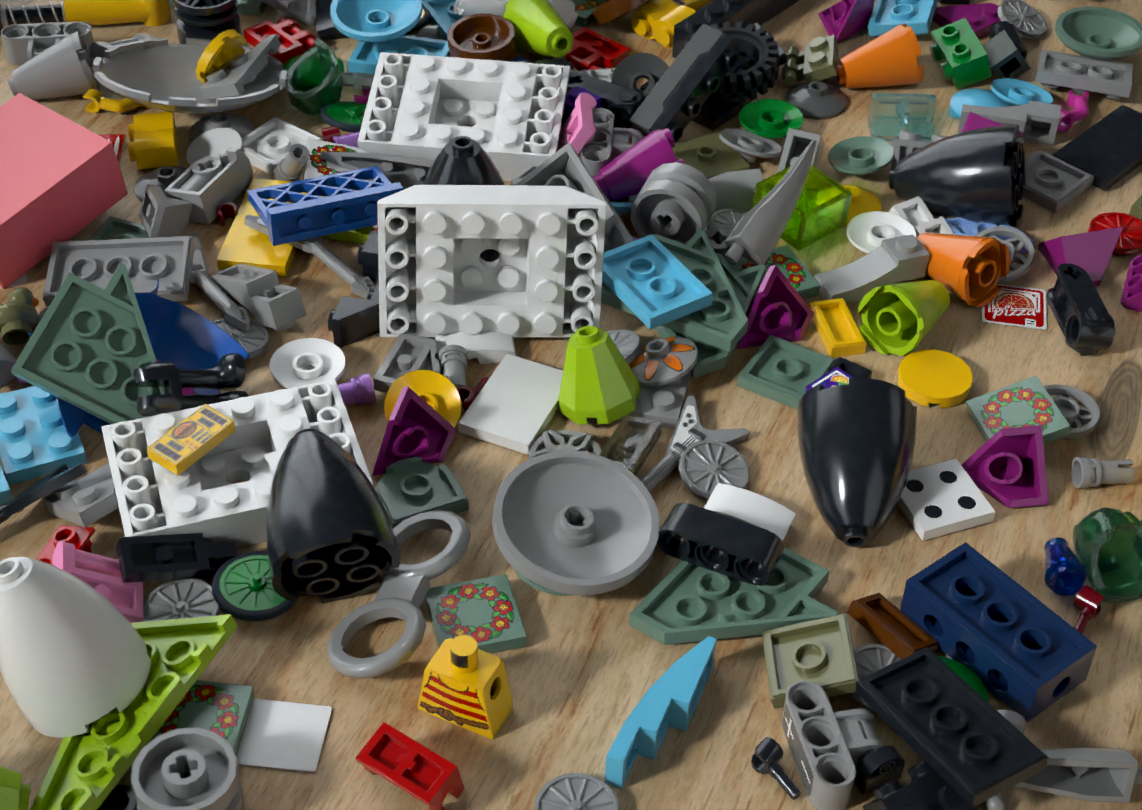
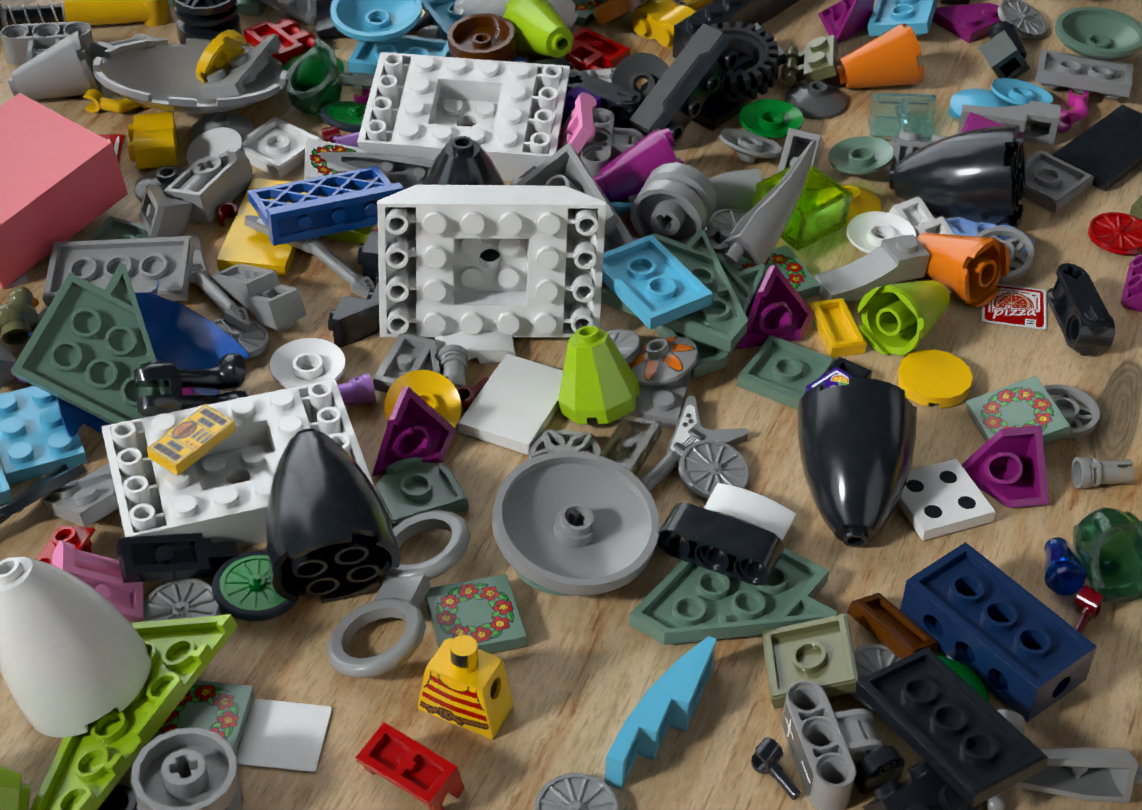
light grey pin [273,144,310,182] -> none
olive plate [672,132,750,179] -> none
green brick [929,18,991,90] -> none
magenta slope [1038,226,1124,286] -> none

